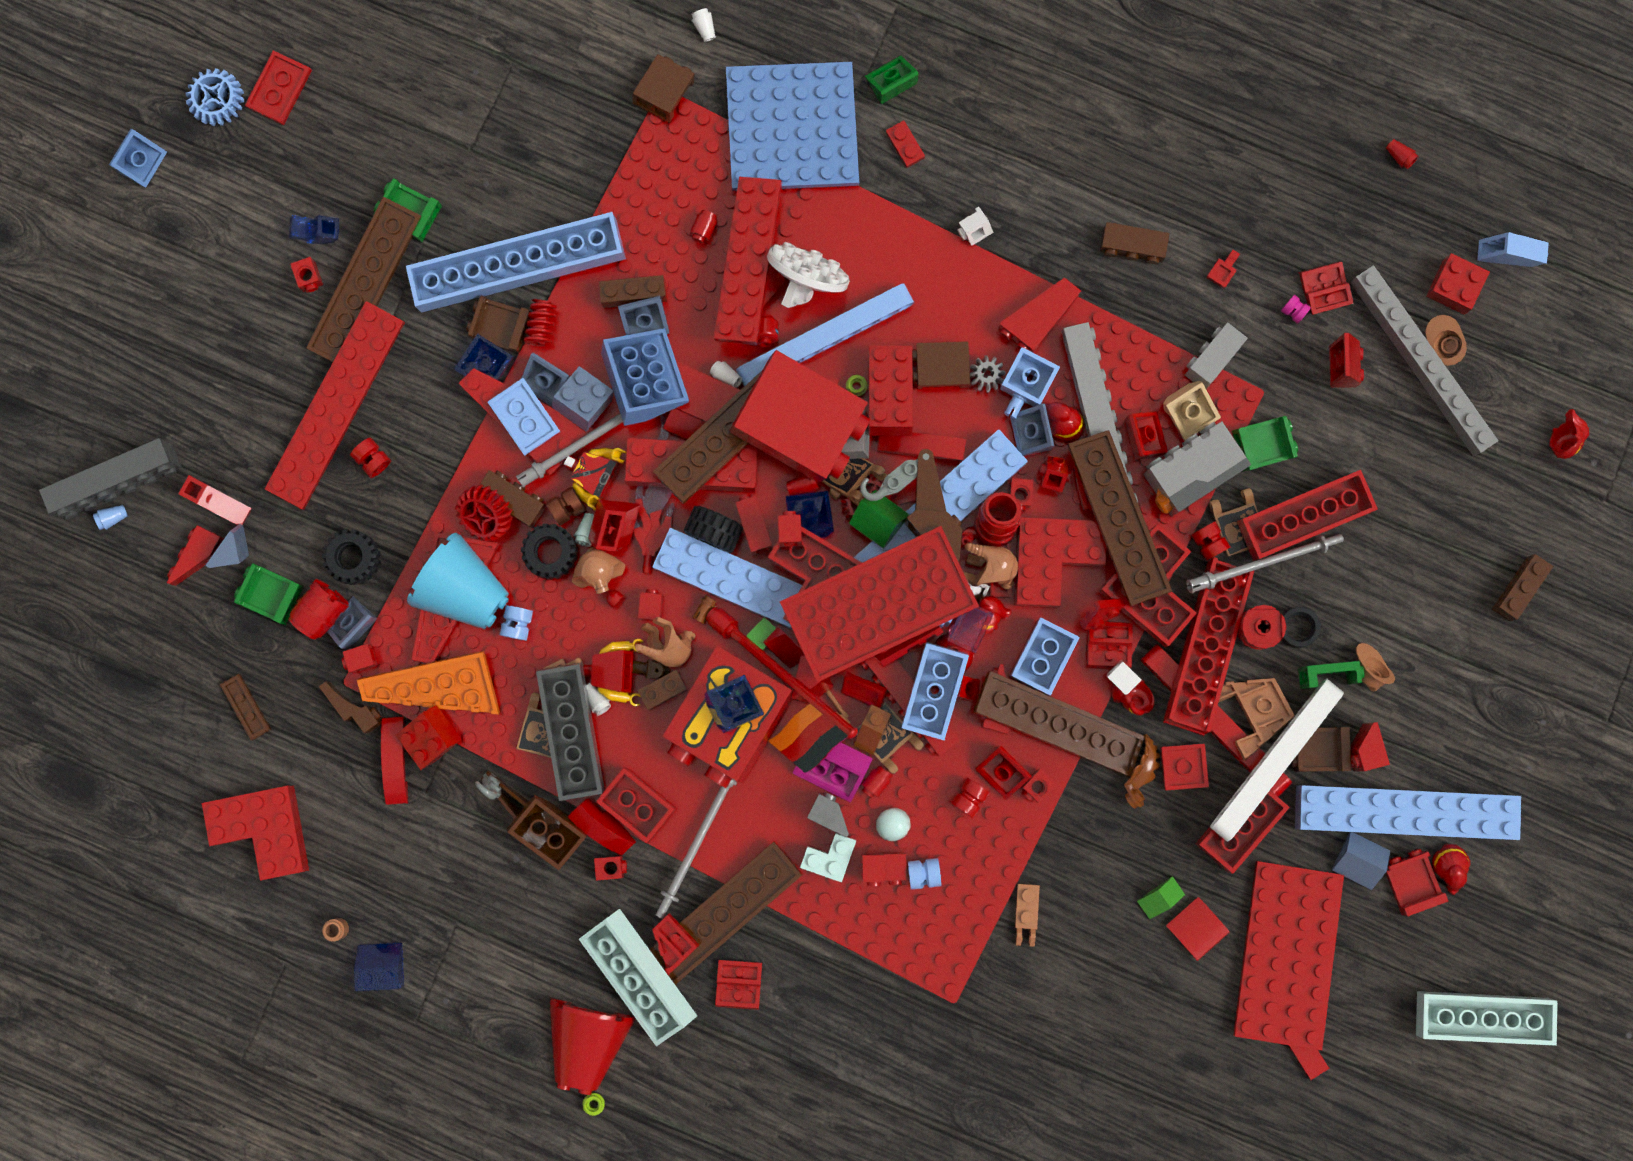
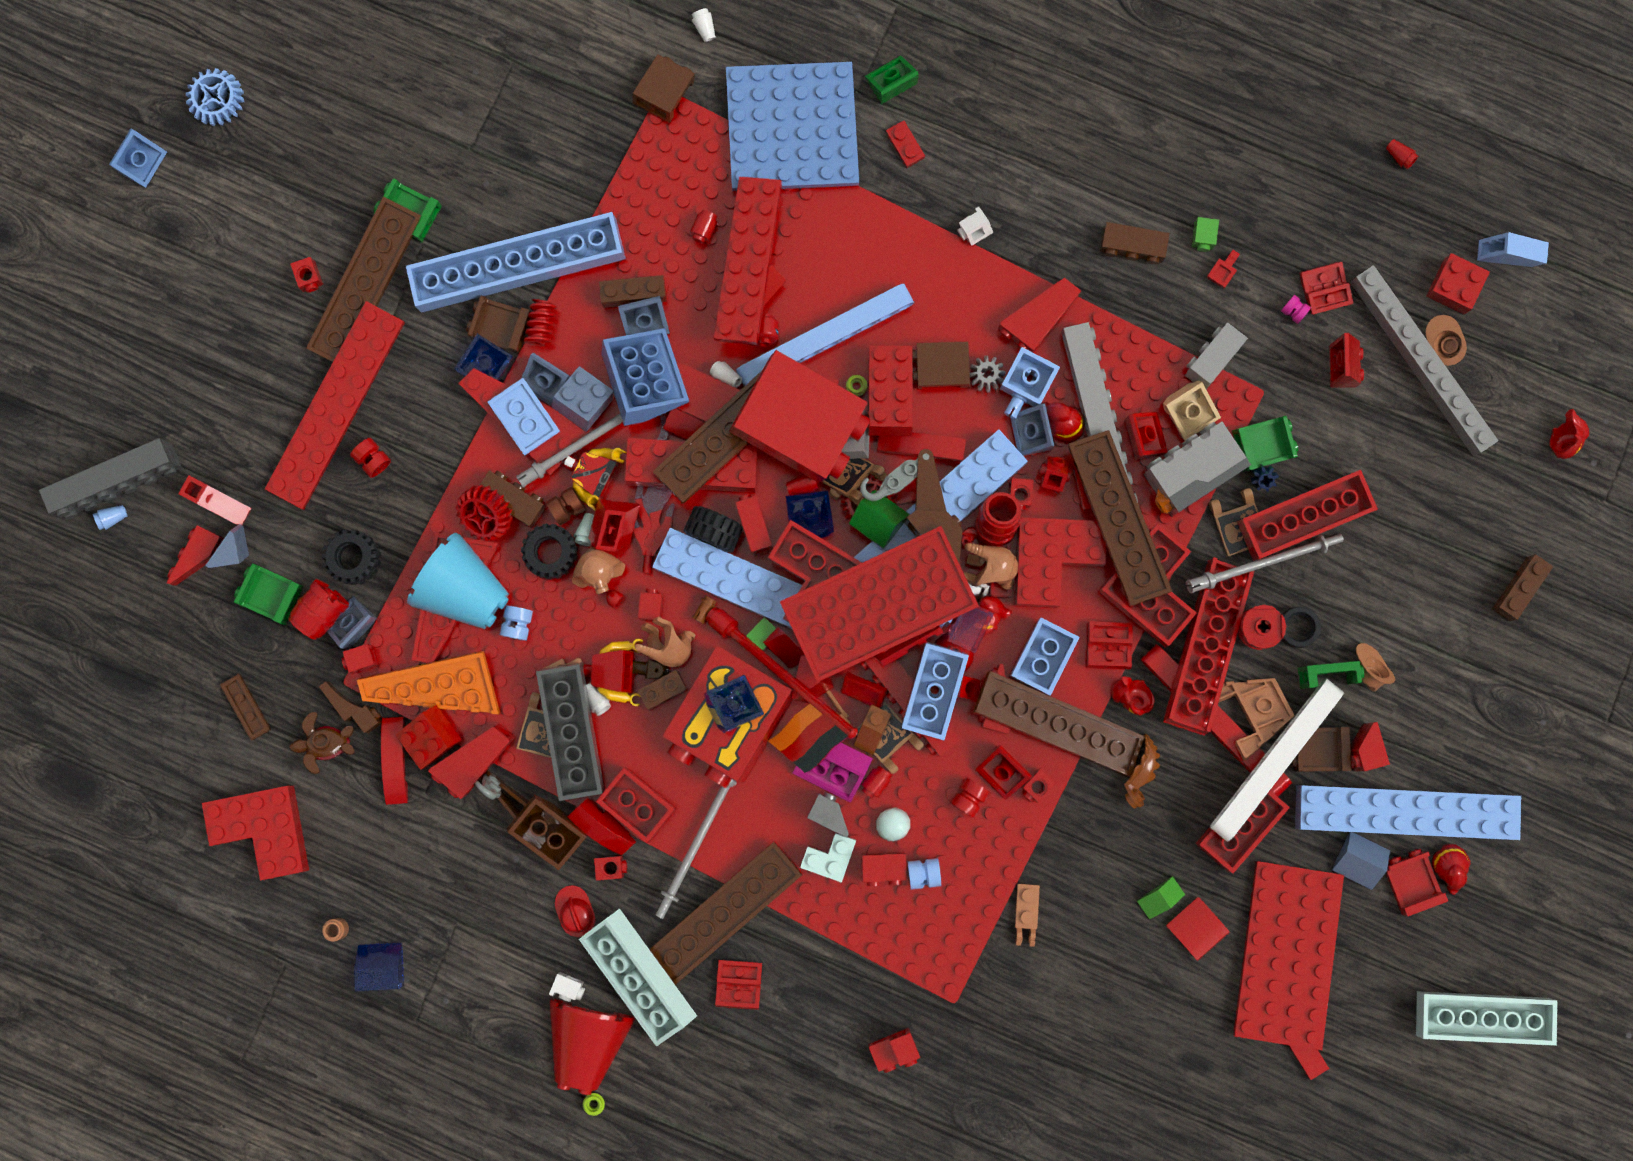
red tile [245,50,312,126] -> none
clear blue brick [289,215,339,244] -> none
red wing [652,913,699,975] -> none
white bracket [767,242,850,308] -> none
red brick [778,511,802,547] -> none
red wing [1080,598,1126,631] -> none
white panel [1106,660,1141,695] -> none
red plate [1160,744,1209,791] -> none
red wheel [1191,521,1231,561] -> none
none -> reddish brown animal [289,712,355,774]
none -> red slope [428,723,515,799]
none -> white brick [549,972,585,1002]
none -> red piece [555,885,596,937]
none -> red brick [868,1028,920,1073]
none -> bright green brick [1192,217,1219,252]
none -> dark blue gear [1250,464,1279,492]

